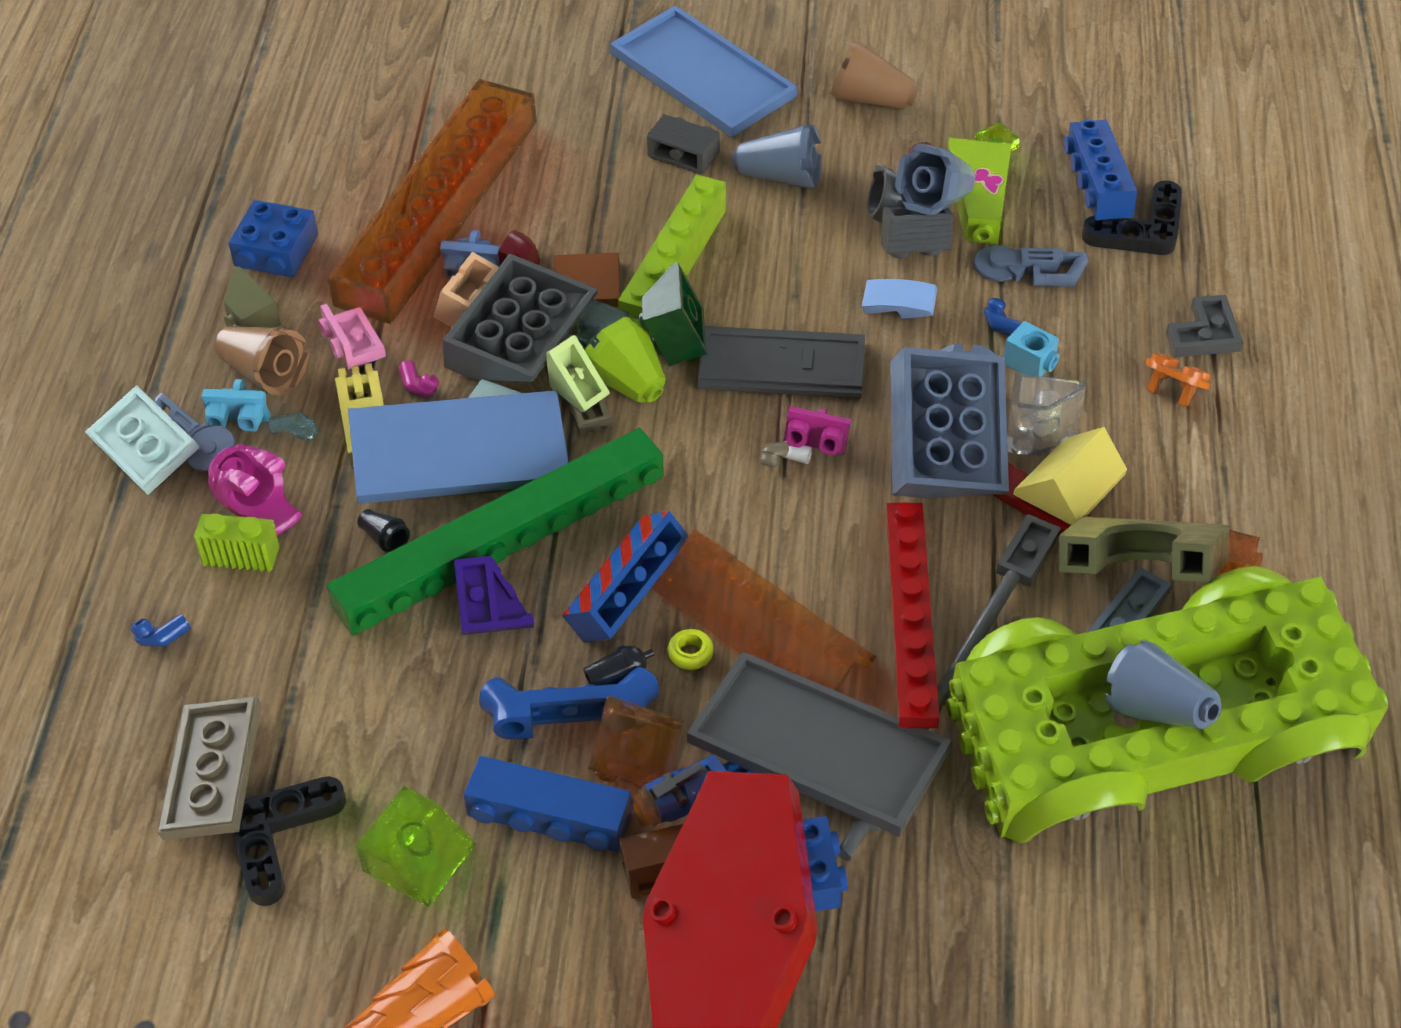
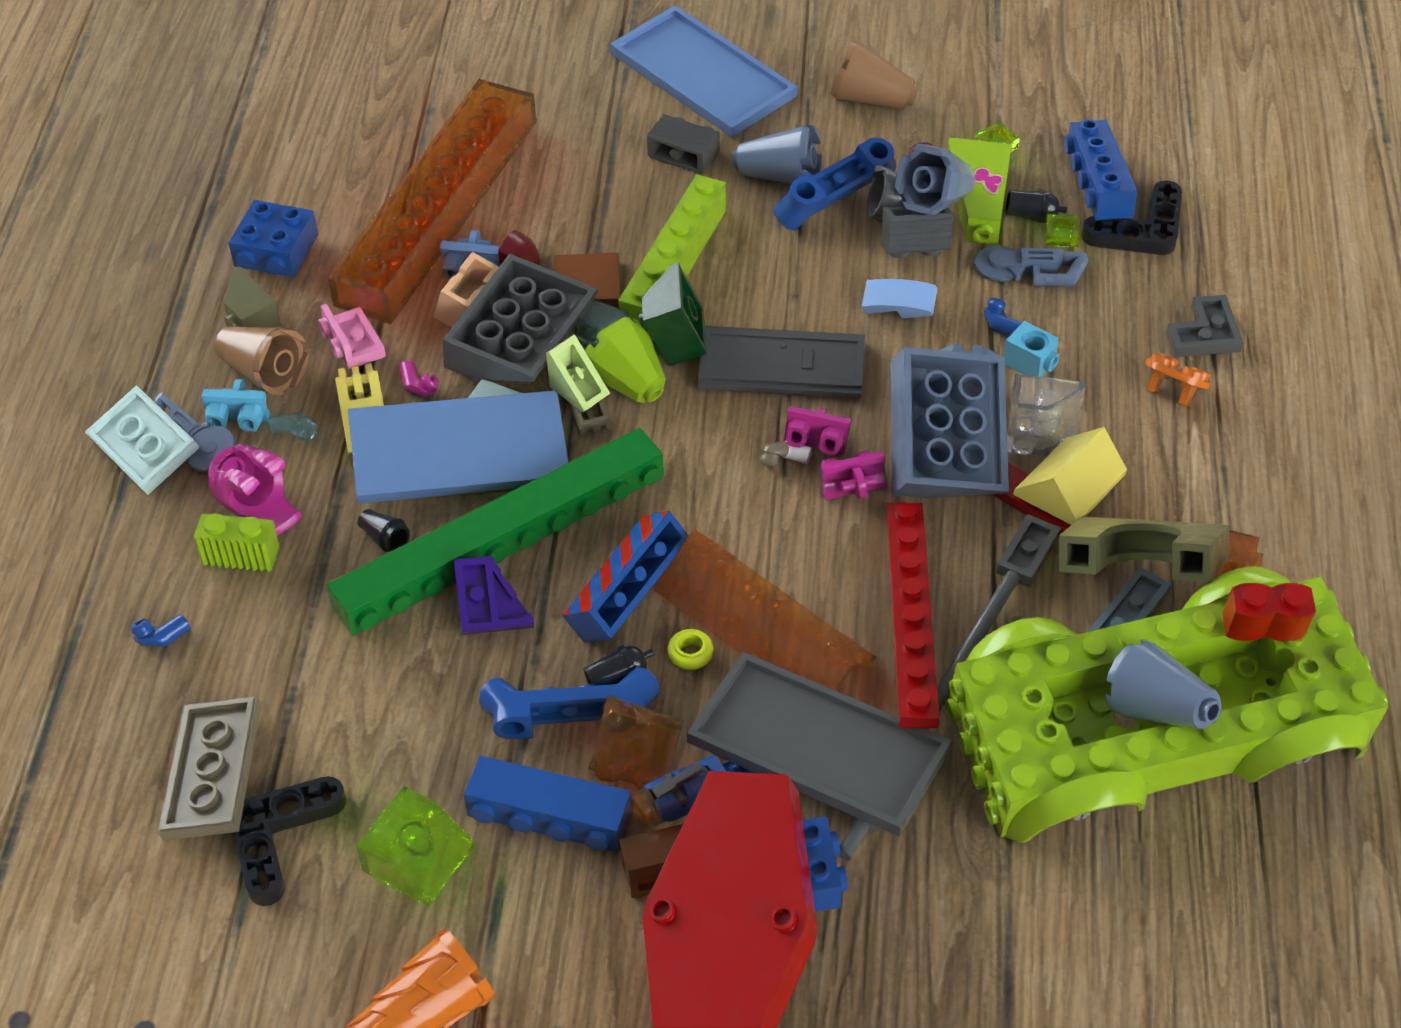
none -> blue plate [773,137,896,230]
none -> dark pink hips [821,450,887,500]
none -> black piece [1005,189,1067,223]
none -> clear neon green plate [1046,214,1080,247]
none -> red brick [1222,583,1316,641]

